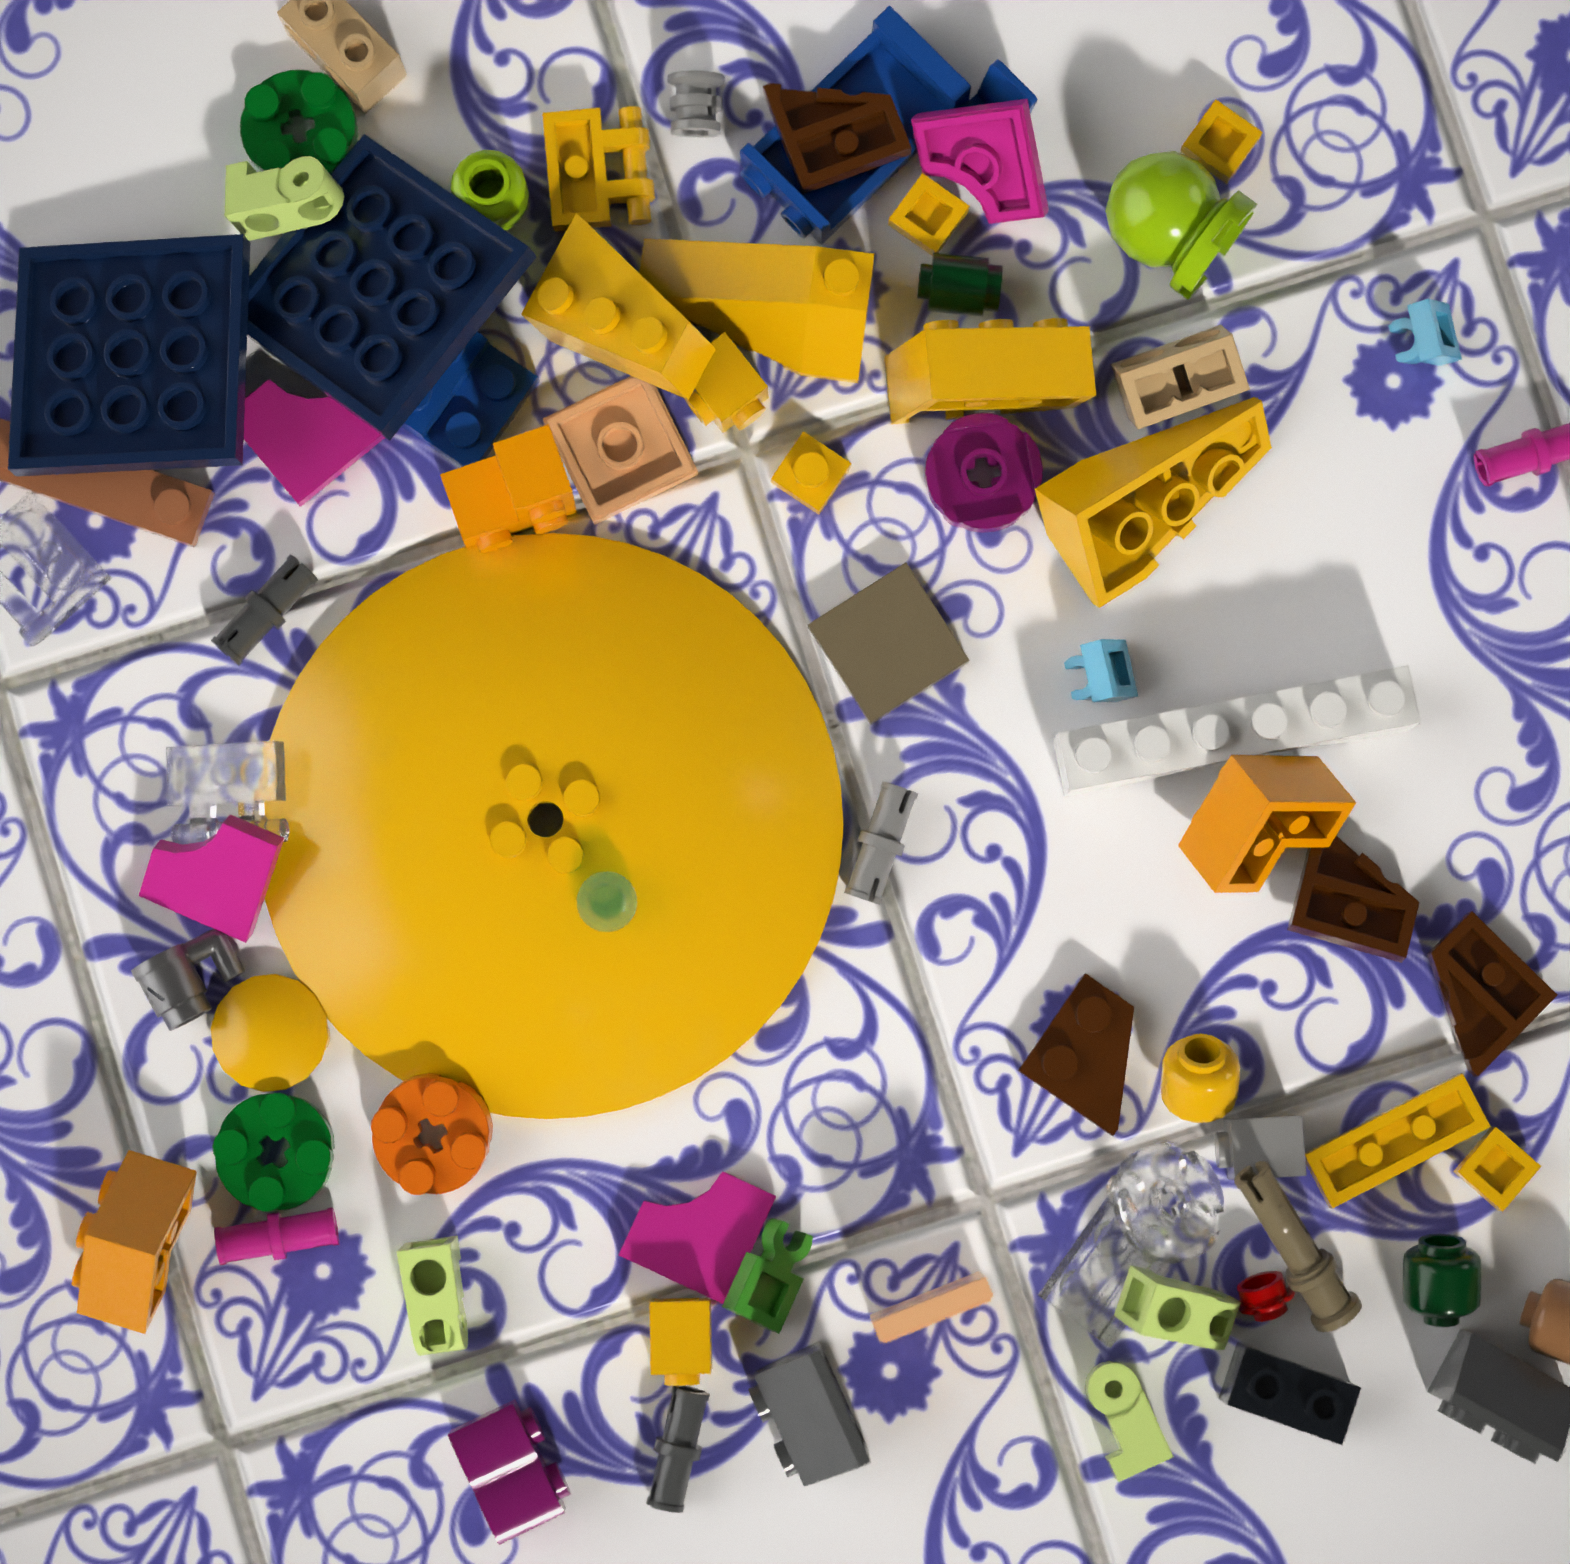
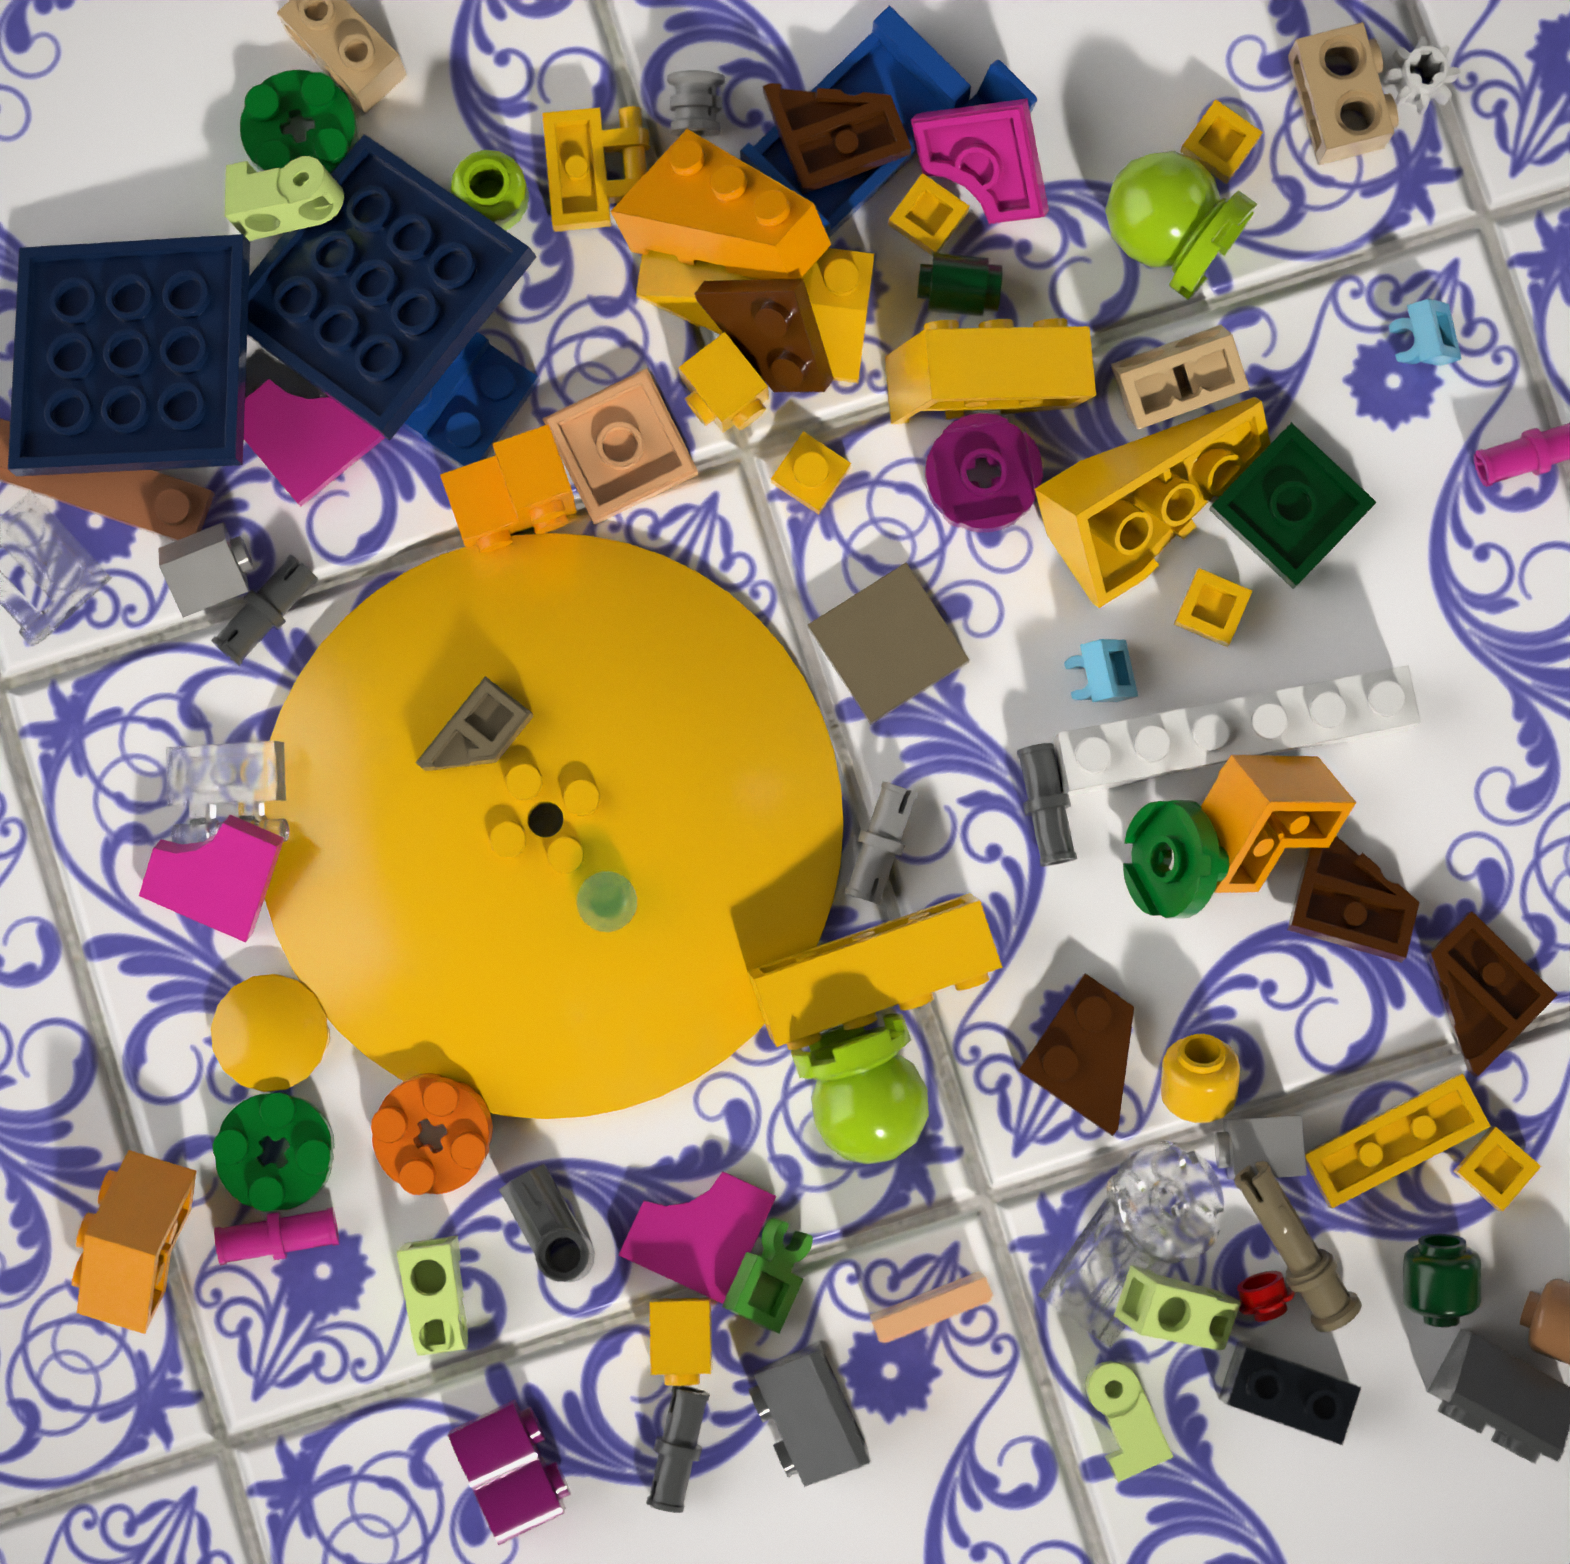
flat silver piece [131,929,245,1031] -> none
yellow wedge [521,212,716,400] -> none
none -> light grey brick [158,522,254,618]
none -> dark tan tile [416,676,534,771]
none -> dark grey piece [499,1164,595,1283]
none -> light orange wedge [610,129,832,280]
none -> reddish brown wing [694,278,834,392]
none -> yellow brick [747,893,1002,1050]
none -> lime tile [790,1013,929,1165]
none -> dark grey pin [1017,743,1077,867]
none -> green plate [1123,800,1229,919]
none -> yellow plate [1173,568,1252,647]
none -> dark green plate [1208,422,1377,590]
none -> tan brick [1288,22,1399,165]
none -> white gear [1384,36,1461,115]

